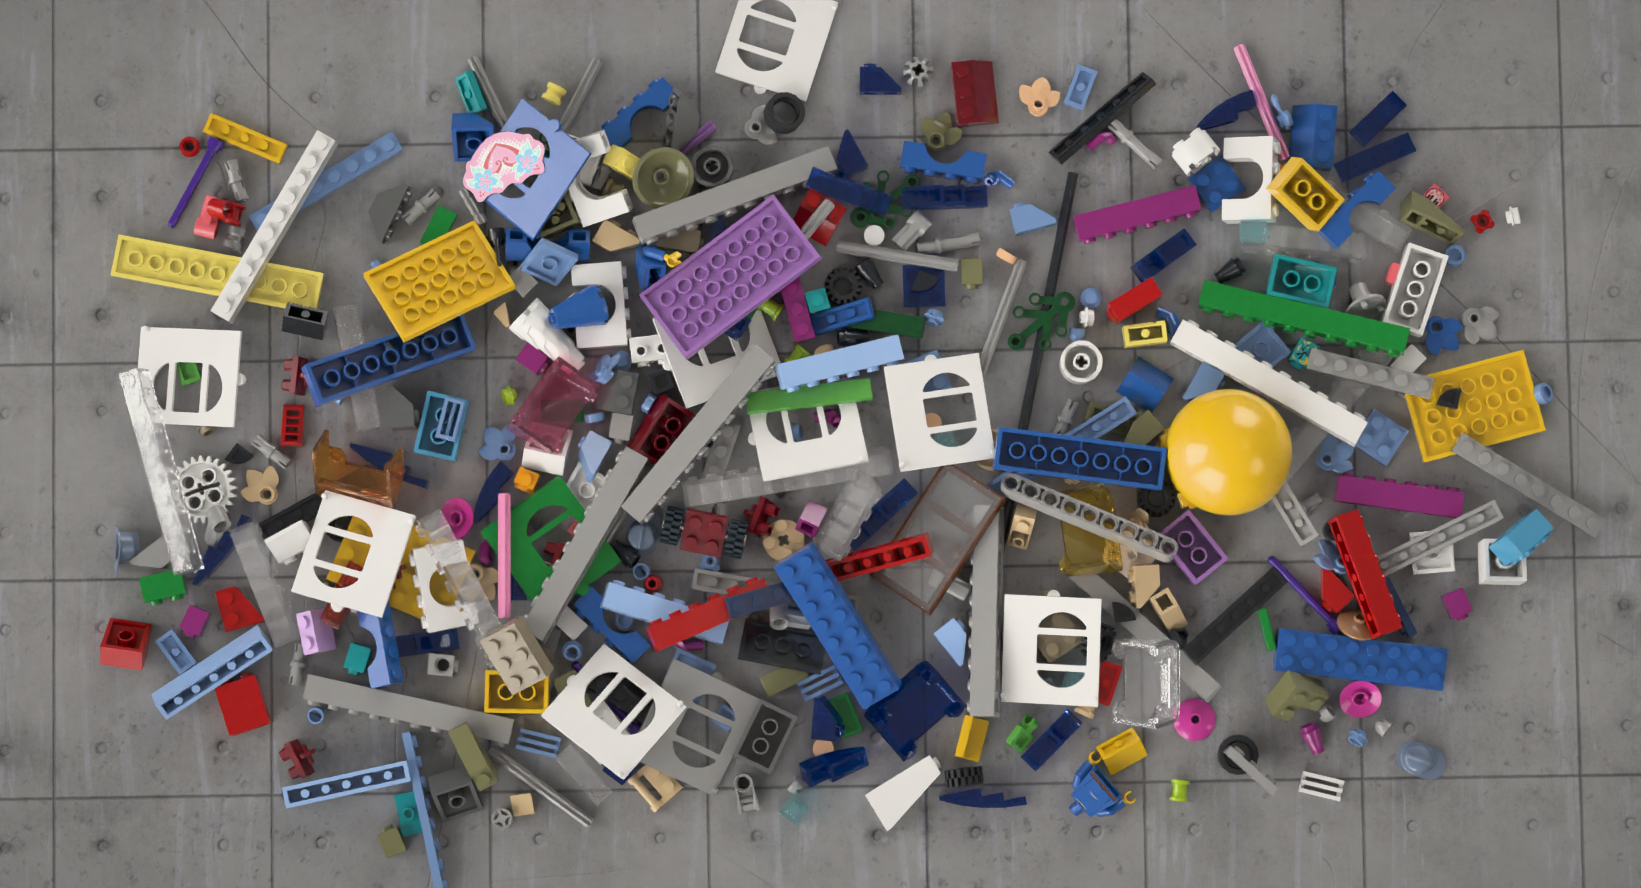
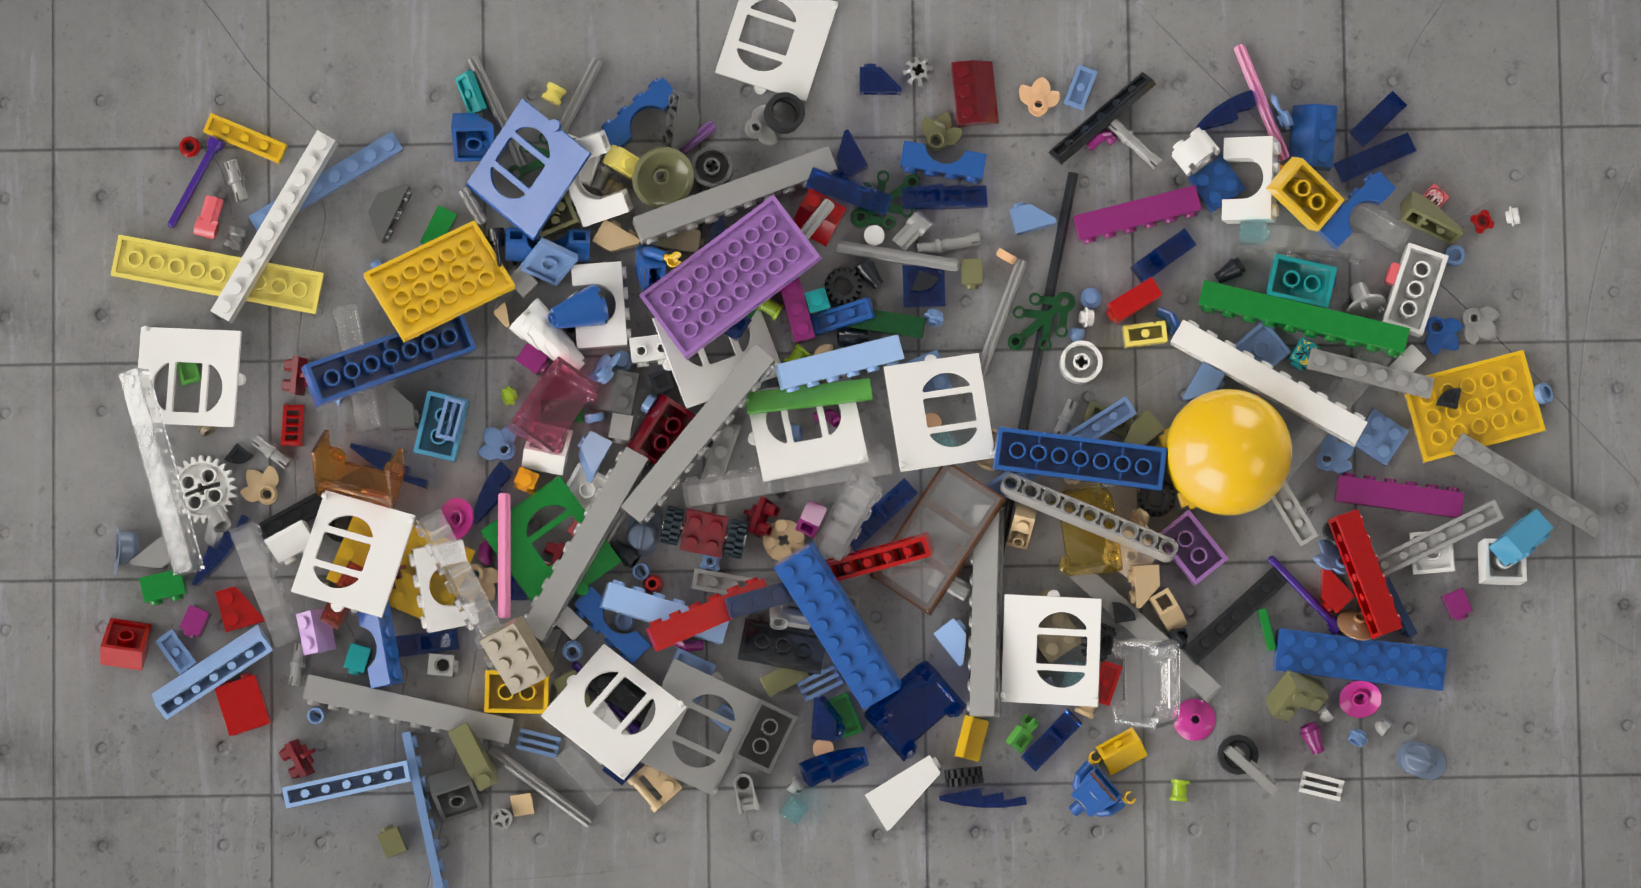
red piece [207,198,246,227] -> none
black brick [282,302,328,340] -> none
teal plate [394,791,423,837] -> none
light grey pin [401,188,440,226] -> none
sticker [463,132,545,202] -> none
blue arm [984,170,1016,189] -> none
blue slope [1116,356,1174,413] -> none

